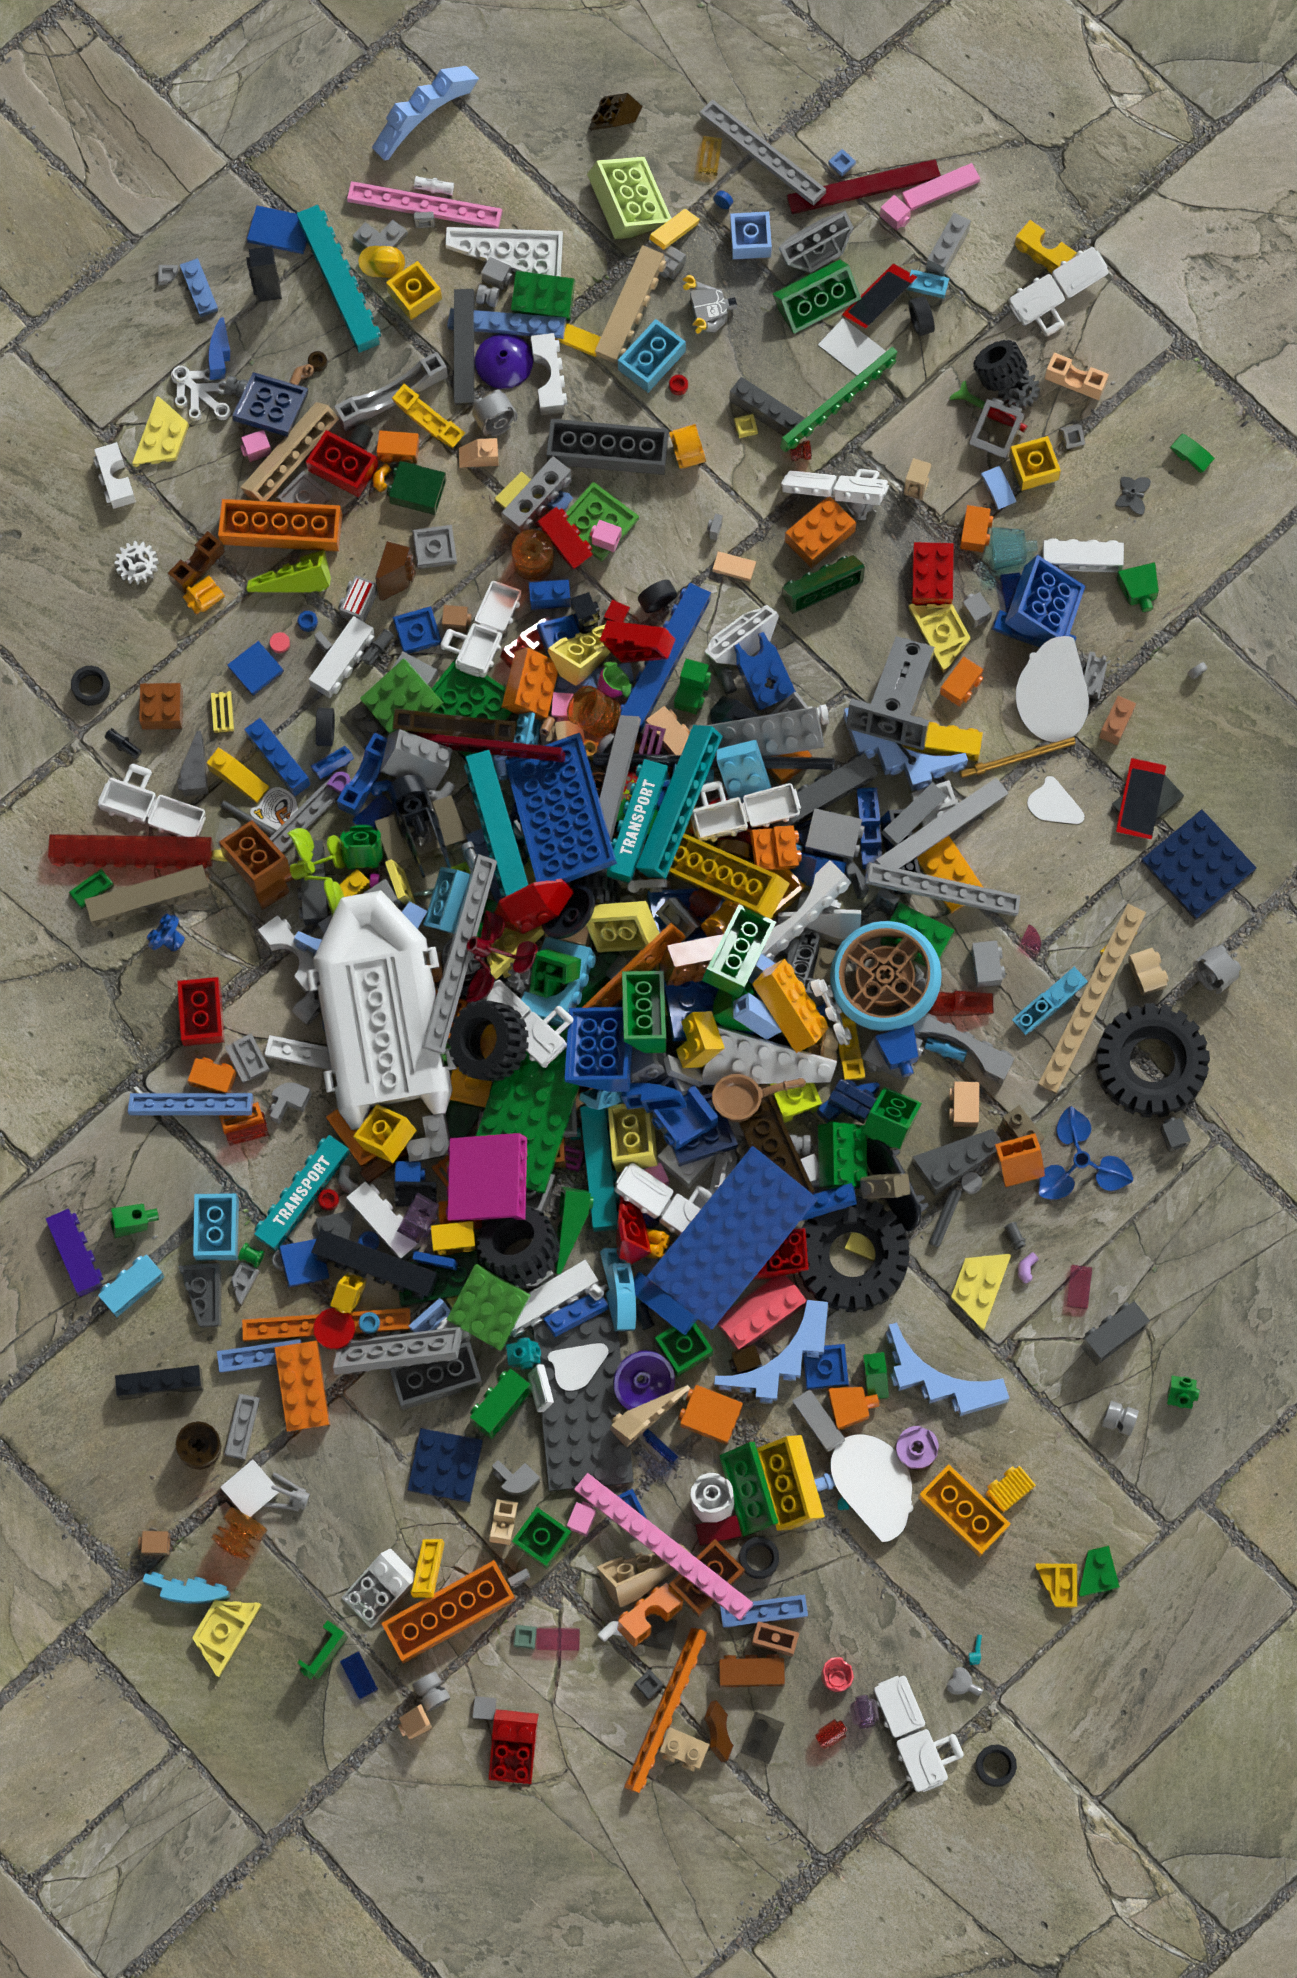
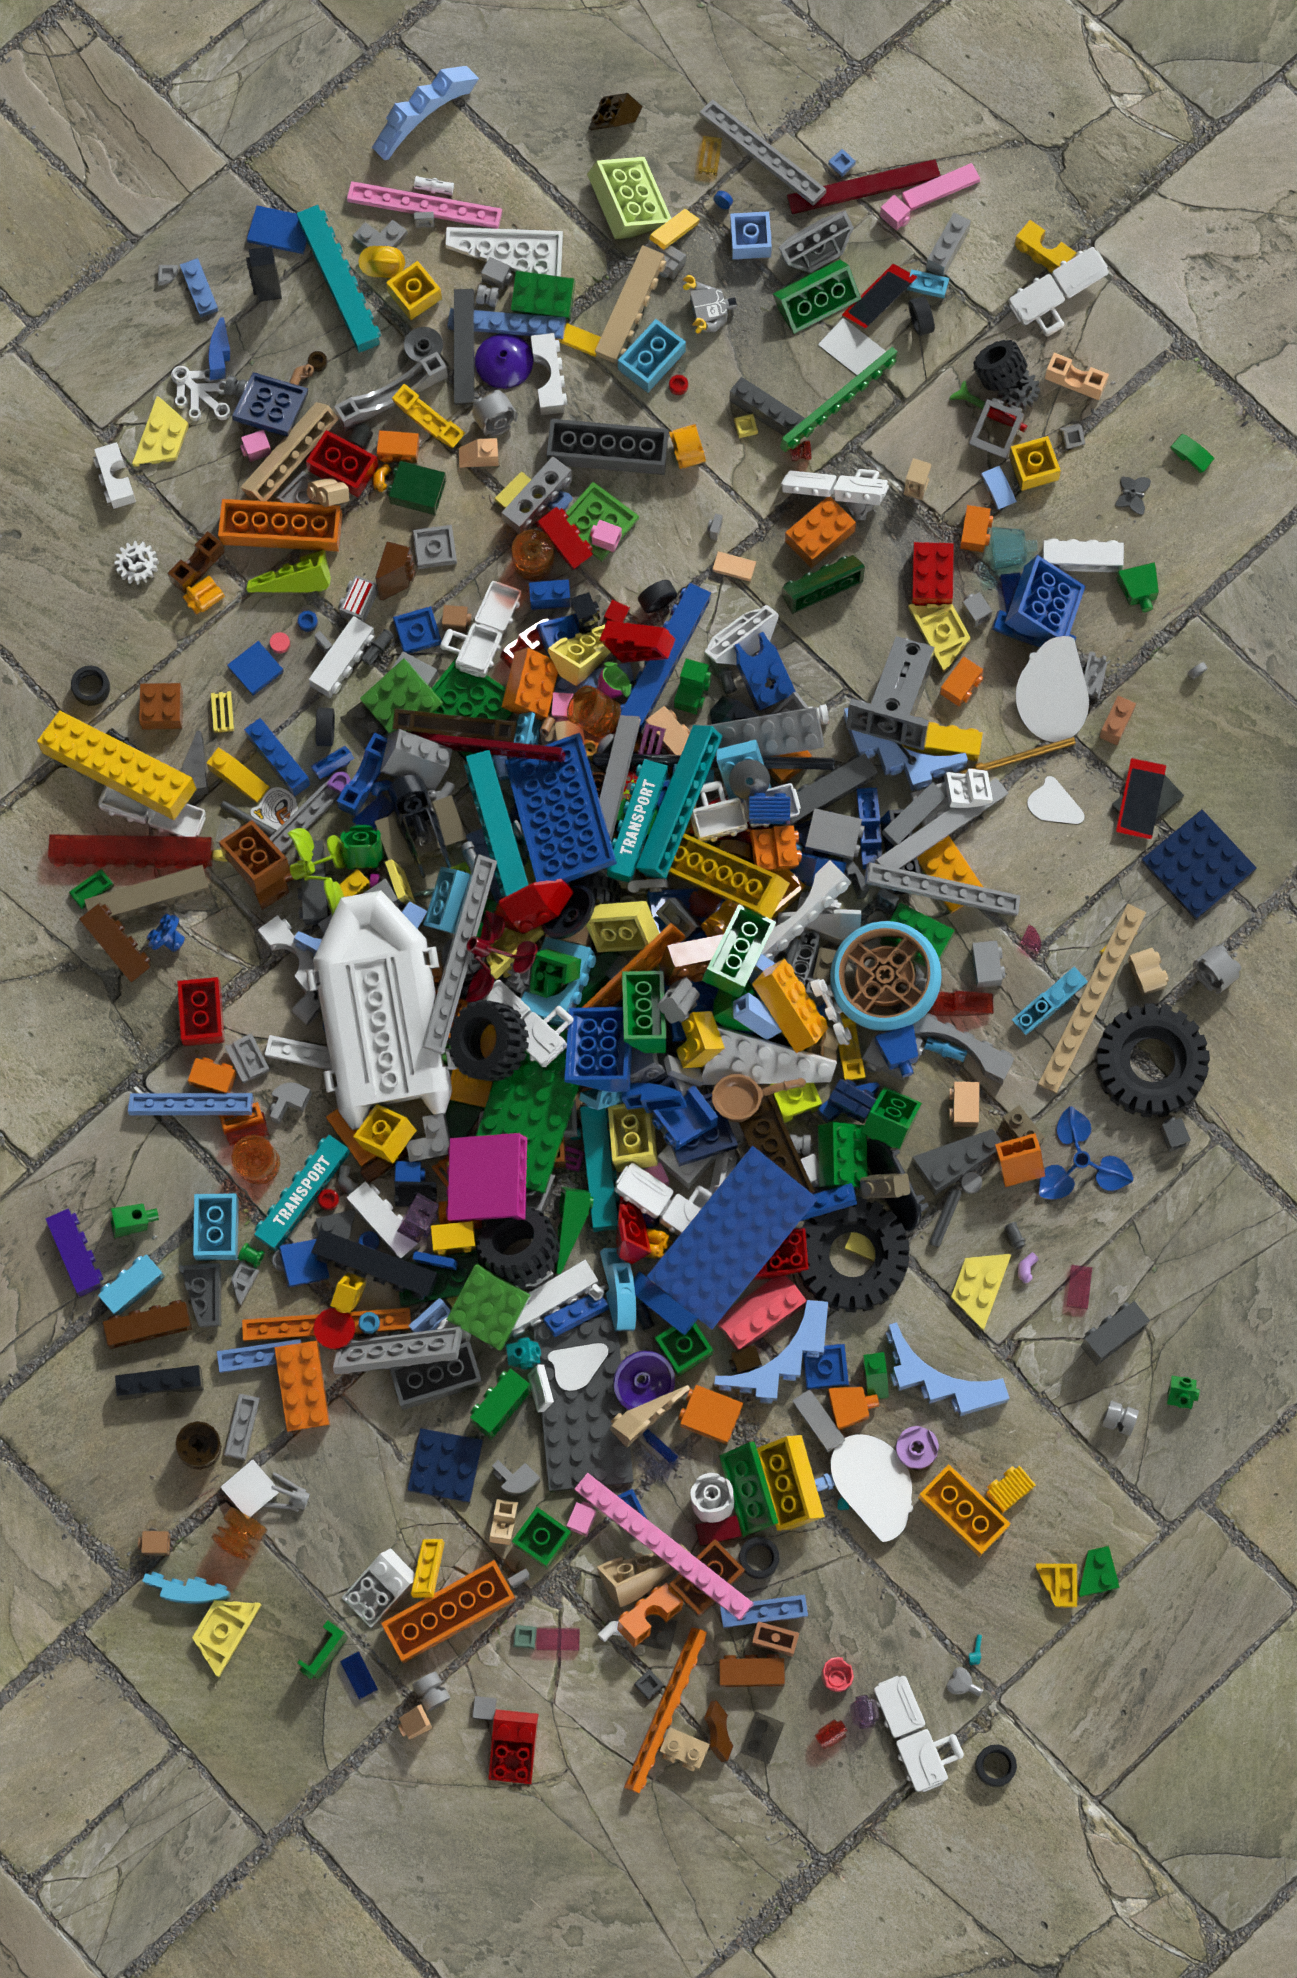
none -> yellow brick [37,710,197,820]
none -> reddish brown brick [79,902,152,982]
none -> reddish brown brick [103,1300,193,1349]
none -> clear orange wheel [231,1135,281,1185]
none -> tan brick [307,478,349,507]
none -> dark grey dish [404,327,443,363]
none -> light grey brick [657,977,700,1023]
none -> dark grey dish [729,759,770,800]
none -> blue brick [749,793,790,824]
none -> white slope [944,769,993,808]

